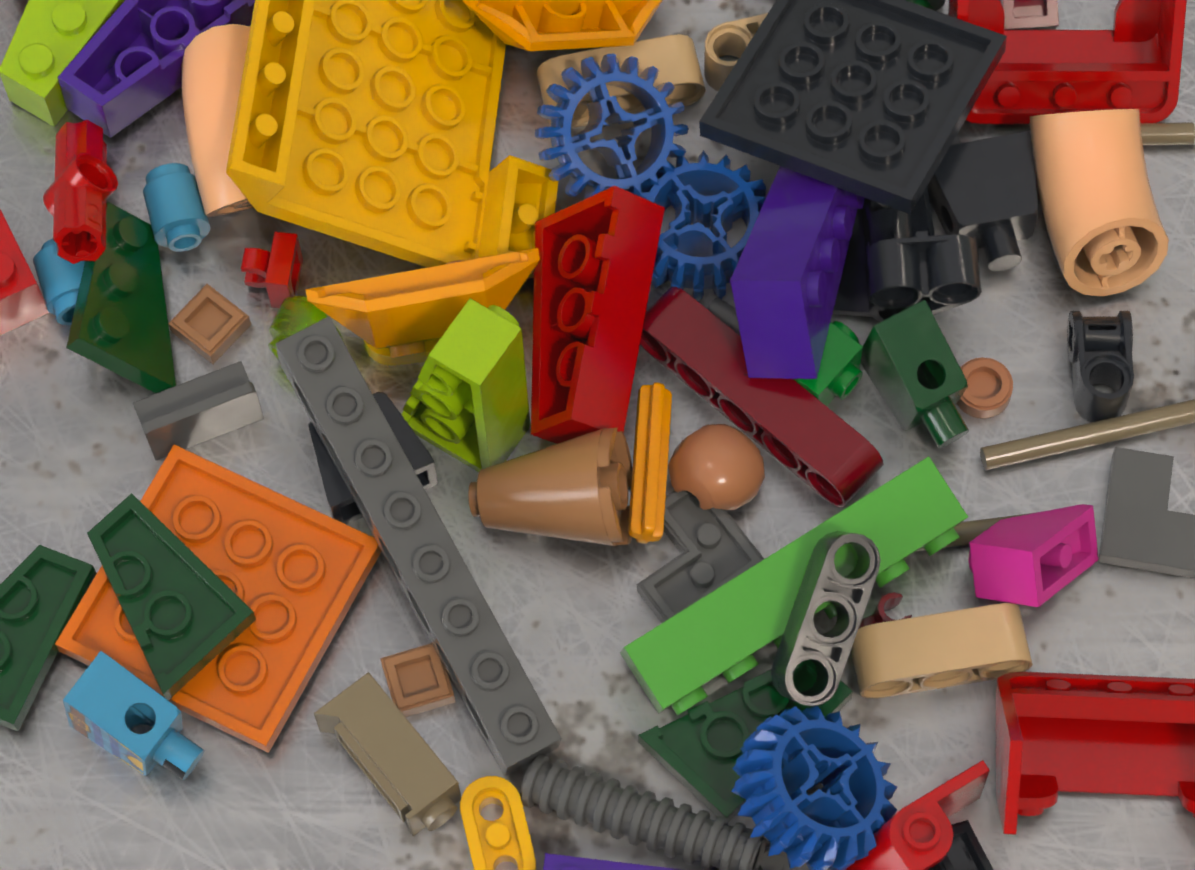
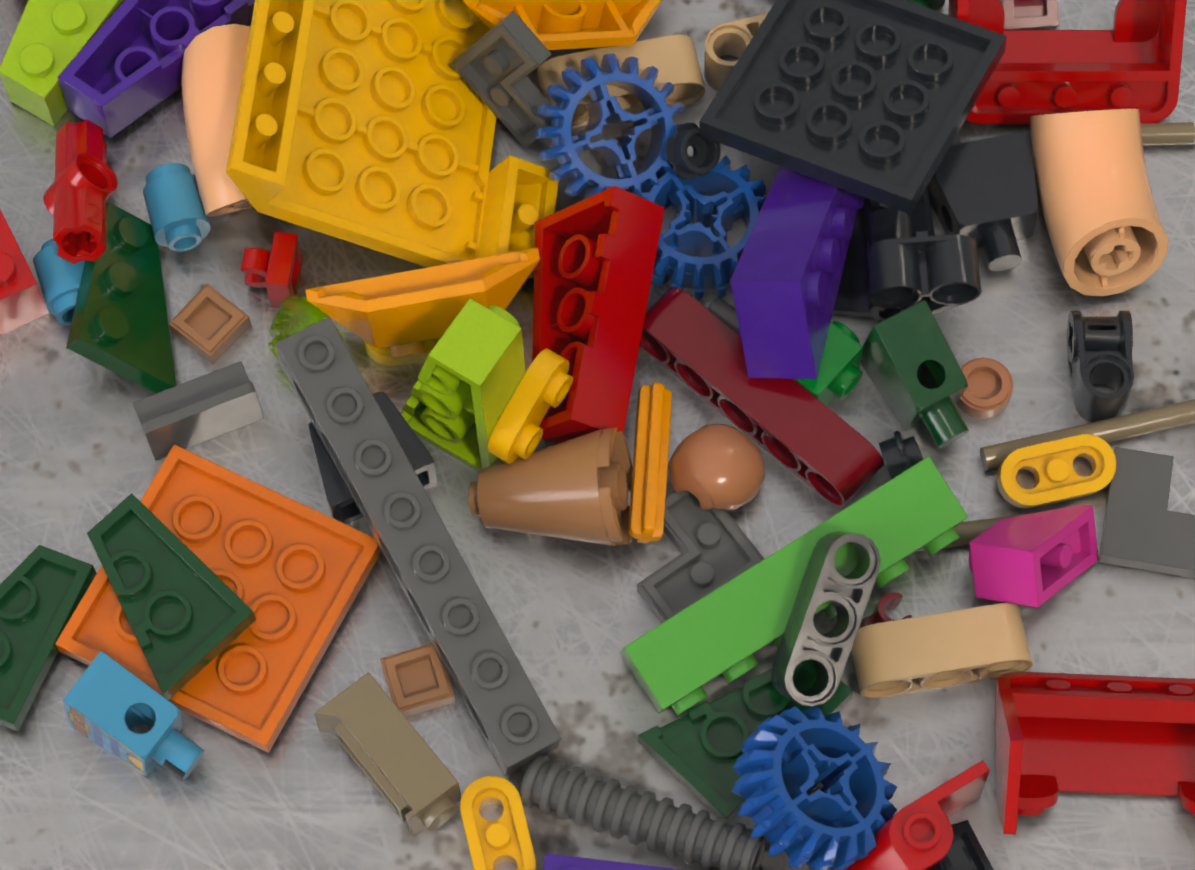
none -> dark grey tile [451,11,552,147]
none -> yellow plate [487,349,573,464]
none -> black plate [665,123,721,180]
none -> black plate [879,431,923,479]
none -> yellow plate [996,434,1116,509]

